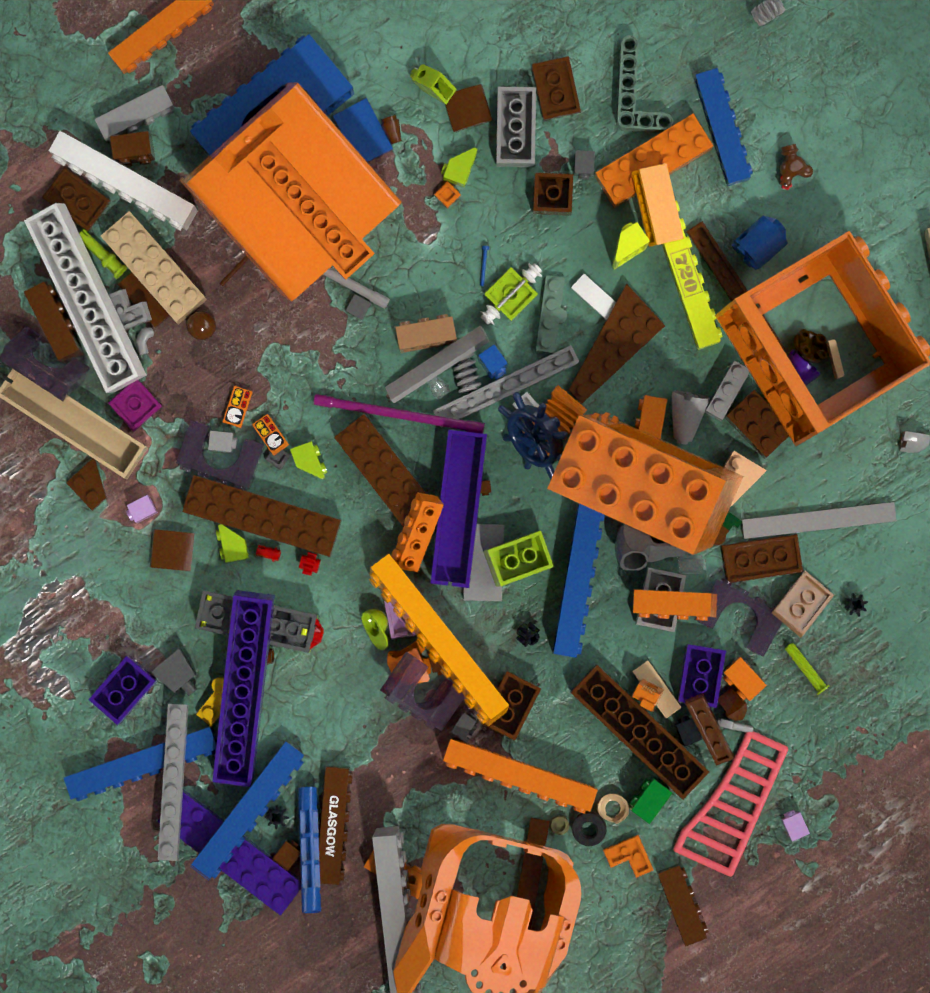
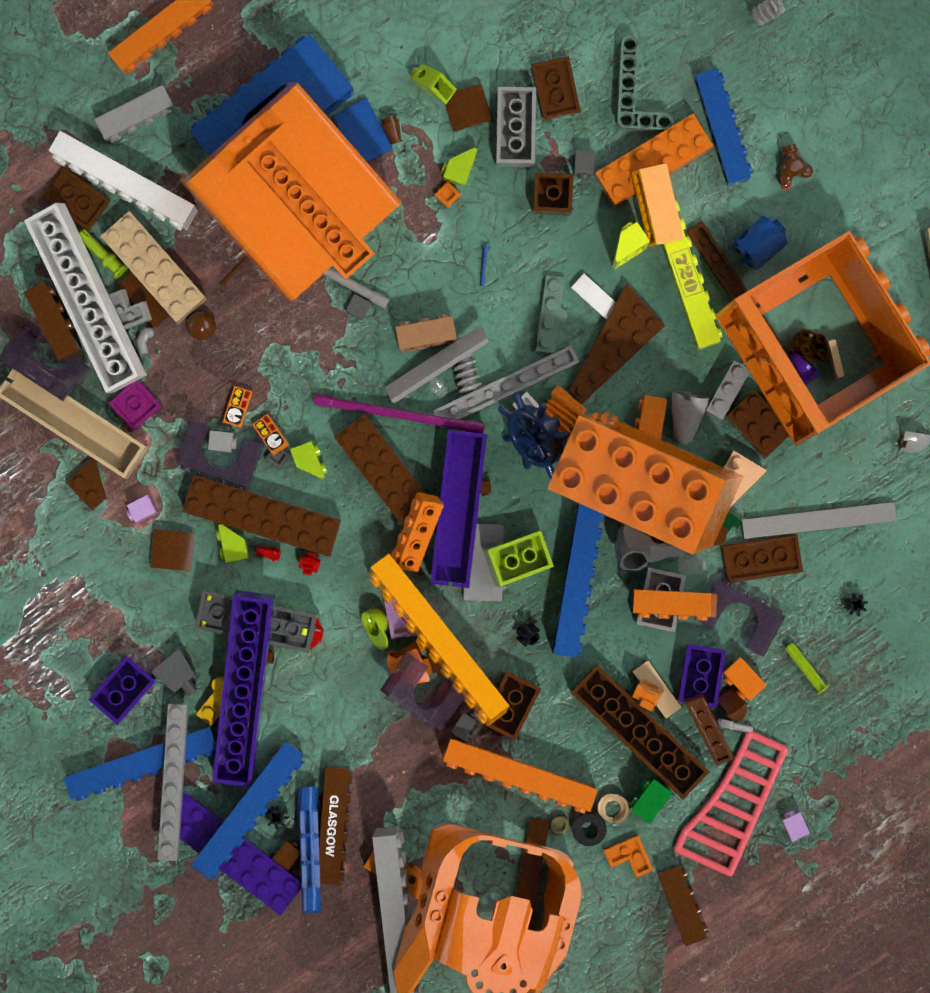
reddish brown brick [110,131,155,167] -> none
blue brick [478,344,508,380] -> none
lime plate [480,263,542,325] -> none
black brick [675,715,703,746] -> none
medium nougat tile [771,571,834,638] -> none

